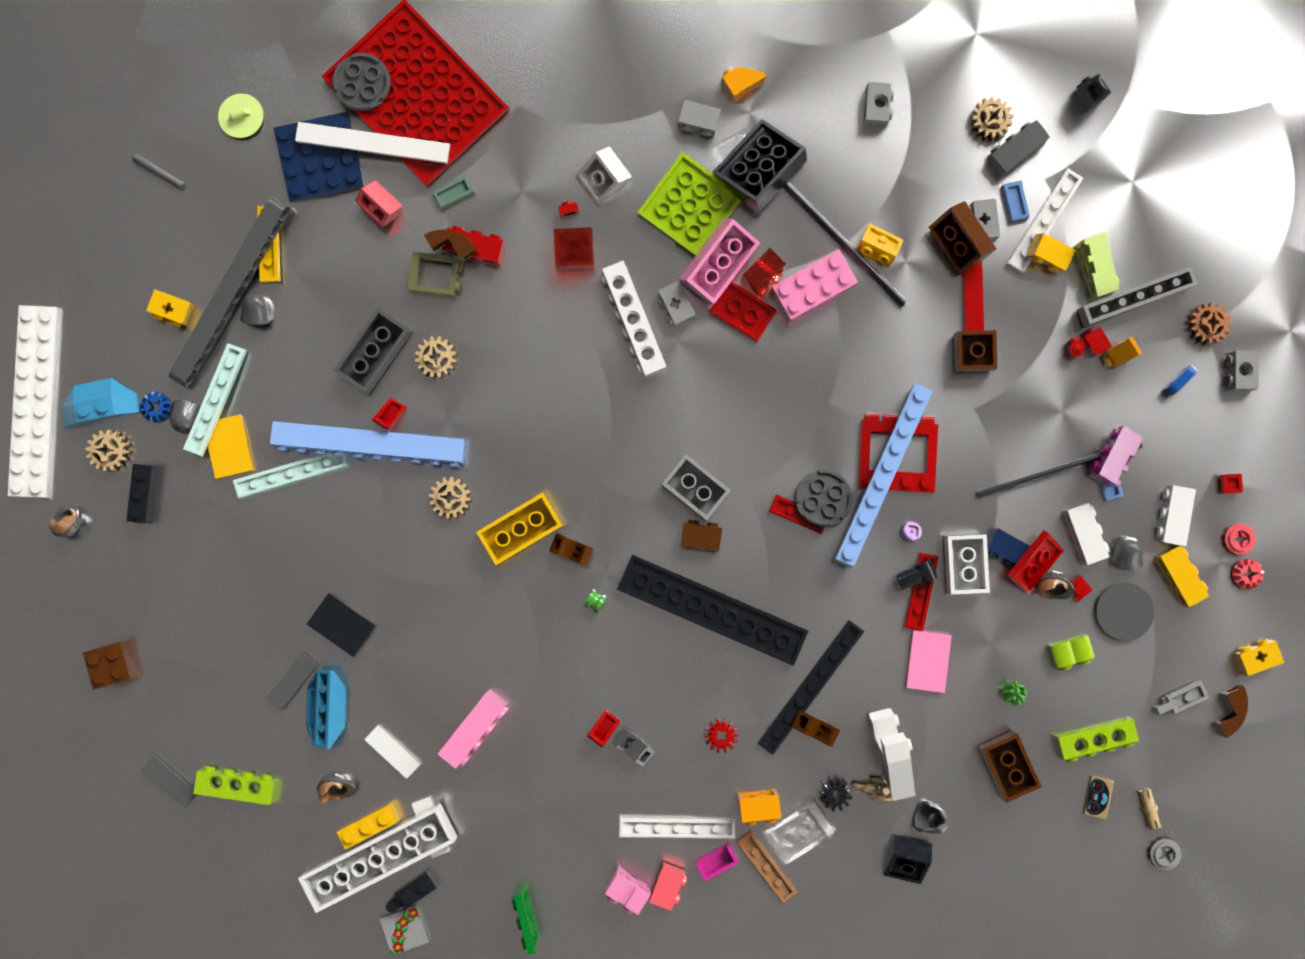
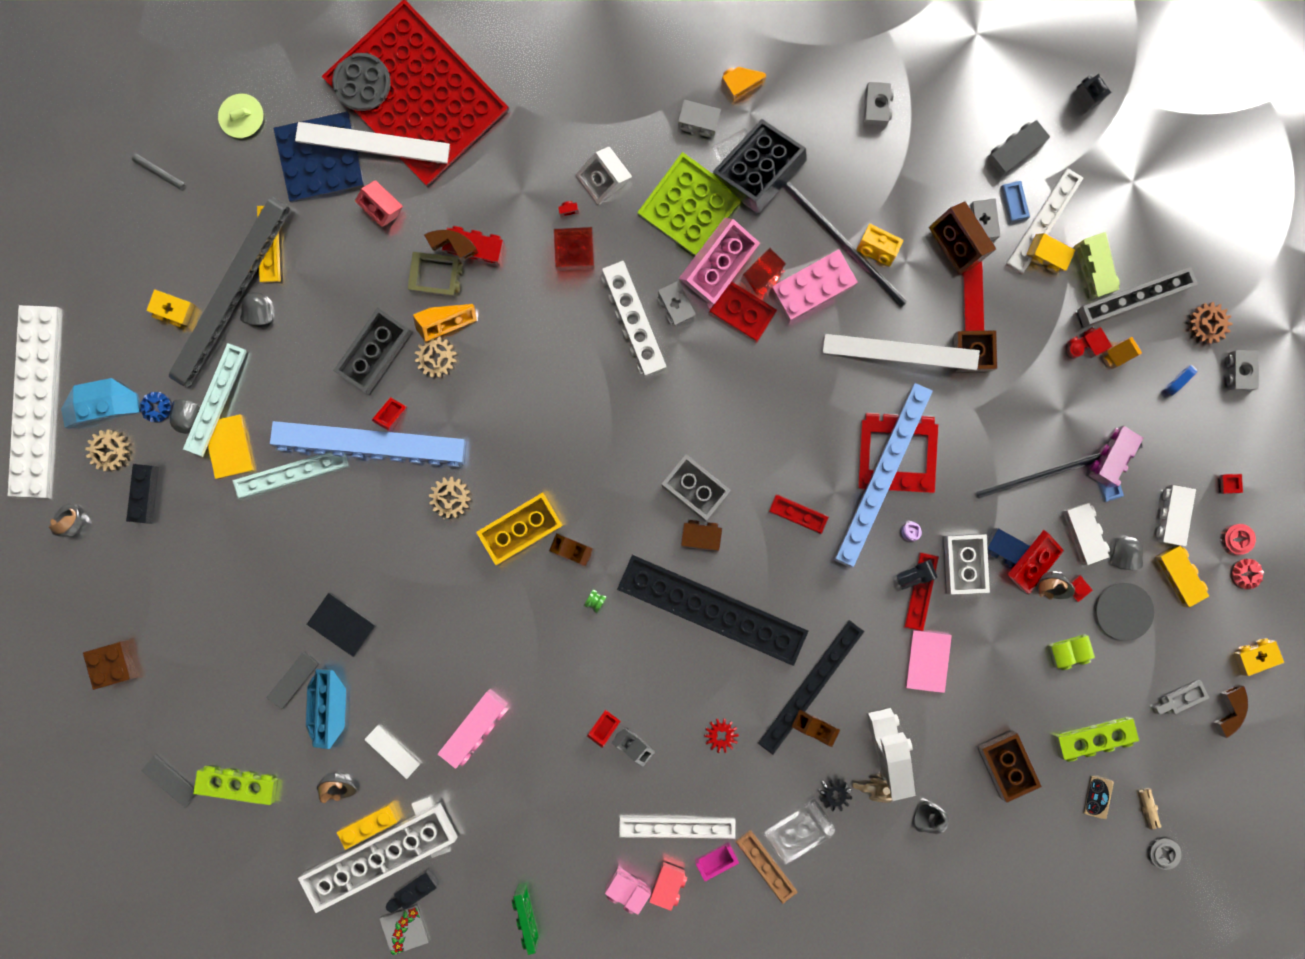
sand green tile [432,175,475,210] -> none
light orange brick [738,789,781,825] -> none
dark grey tile [795,469,853,527] -> none
black slope [883,835,933,884] -> none
tan gear [971,96,1014,139] -> none
bright green gear [1002,681,1027,707] -> none
none -> light orange slope [413,304,477,342]
none -> white tile [823,334,980,370]

